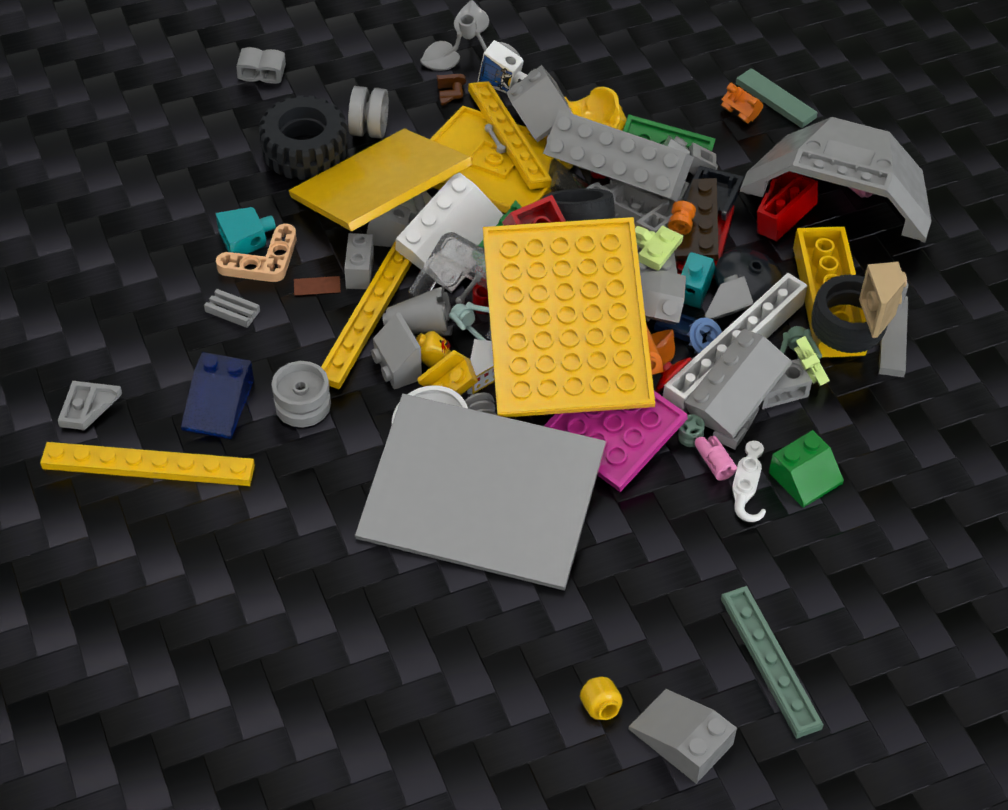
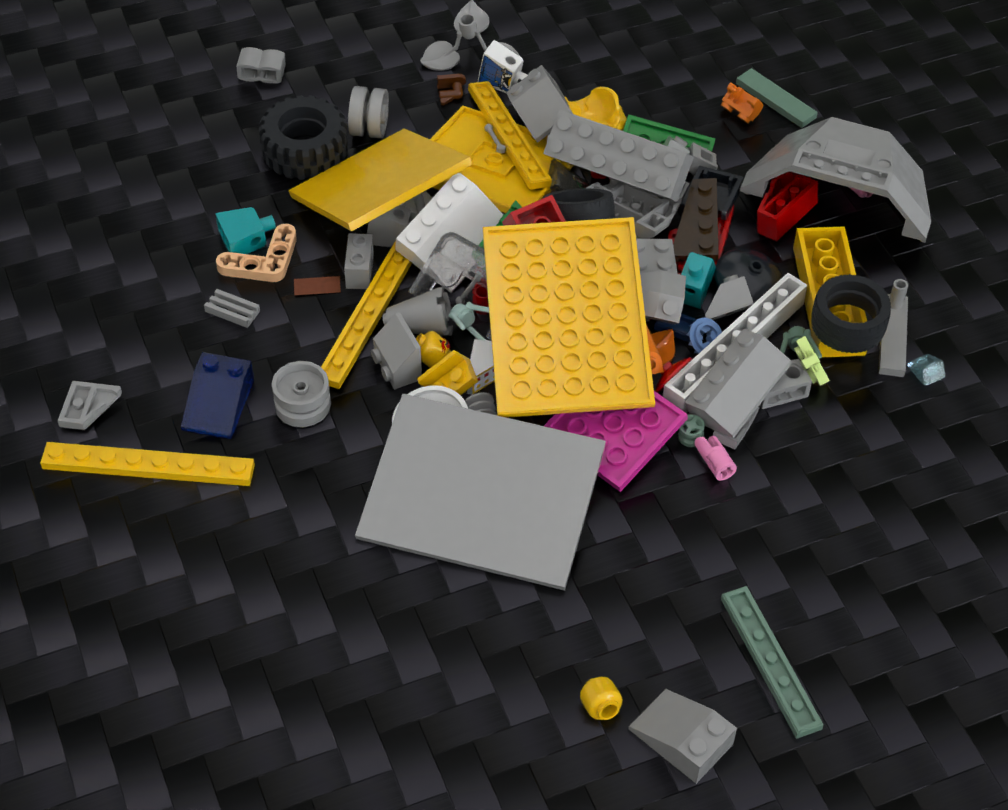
yellowish green hinge [635,226,683,271] -> none
orange wheel [668,201,696,234] -> none
white piece [732,441,766,522] -> none
green slope [769,430,844,508] -> none
tan slope [859,262,907,338] -> none
none -> clear light blue slope [907,354,945,385]

